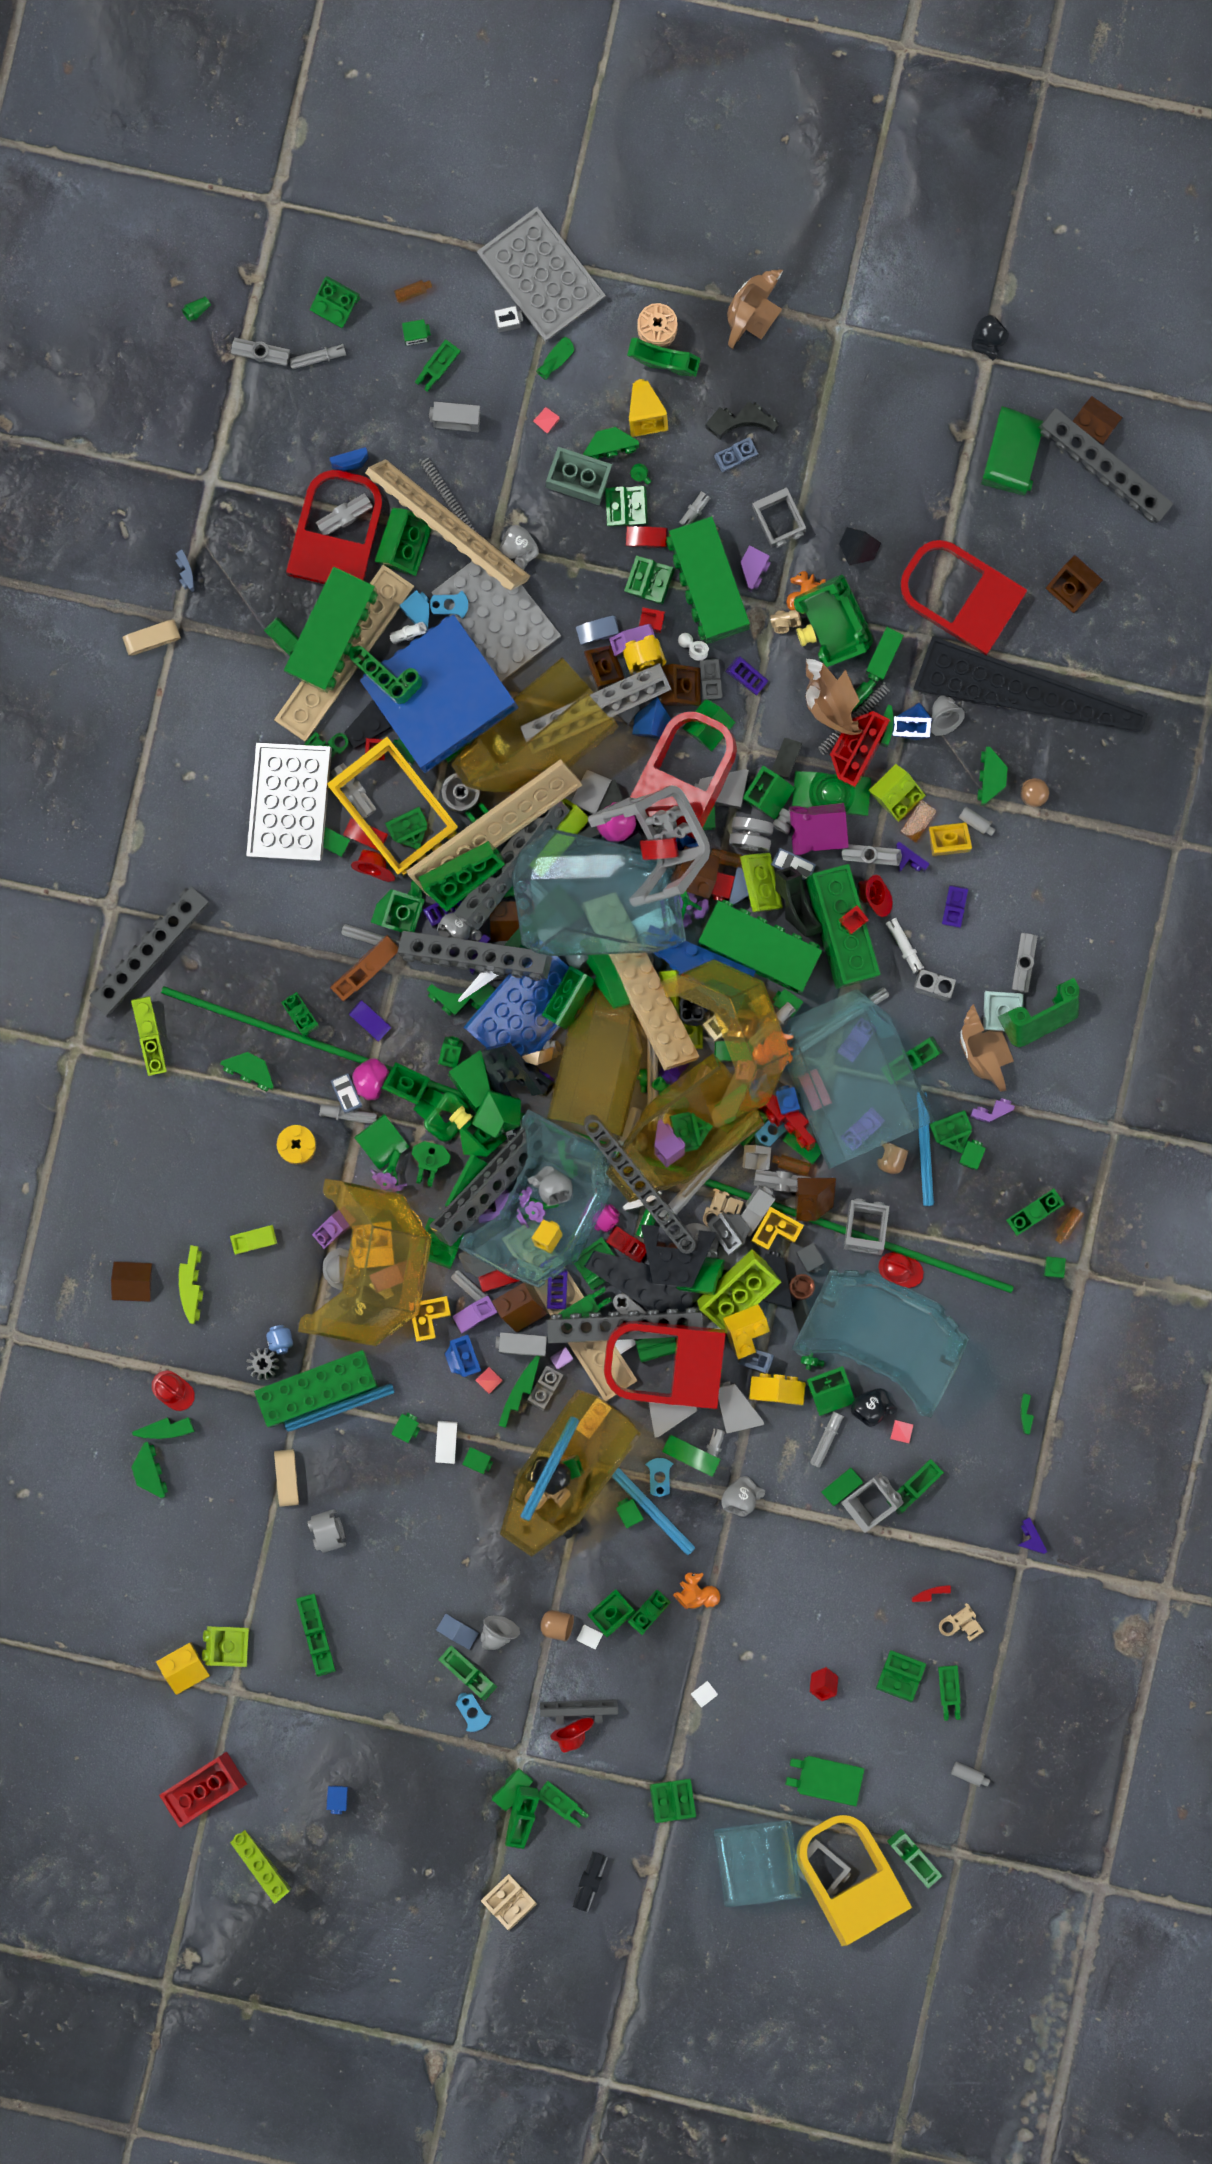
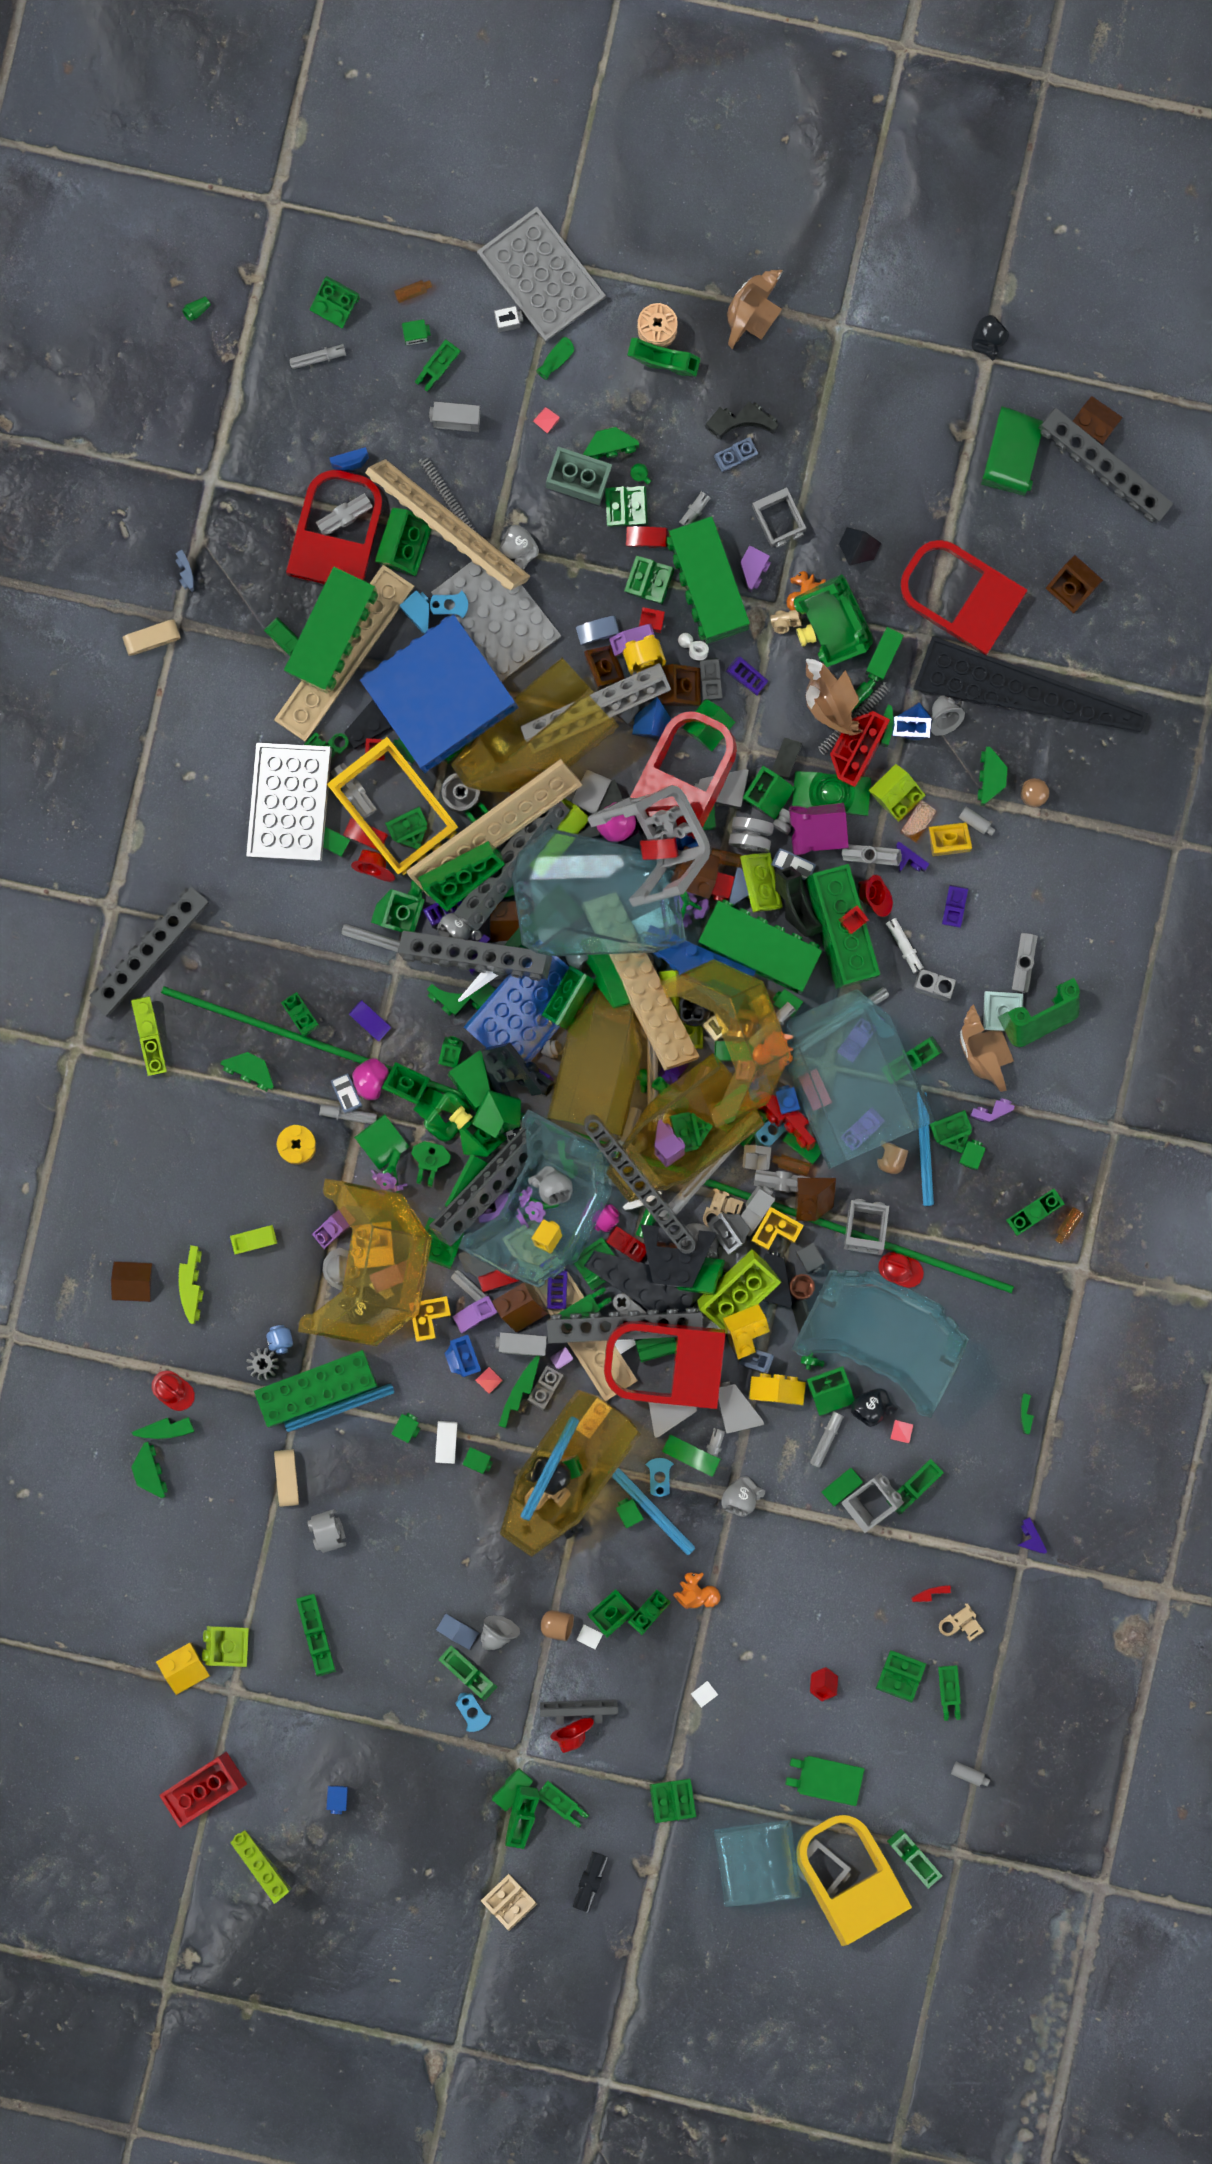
light grey piece [231,337,290,366] -> none
dark orange slope [330,935,399,1001] -> none
green beam [349,646,423,704] -> none
white pin [390,622,427,644] -> none
tan slope [522,1047,554,1065] -> none
yellow slope [629,379,668,437] -> none
green brick [1043,1257,1066,1279] -> none

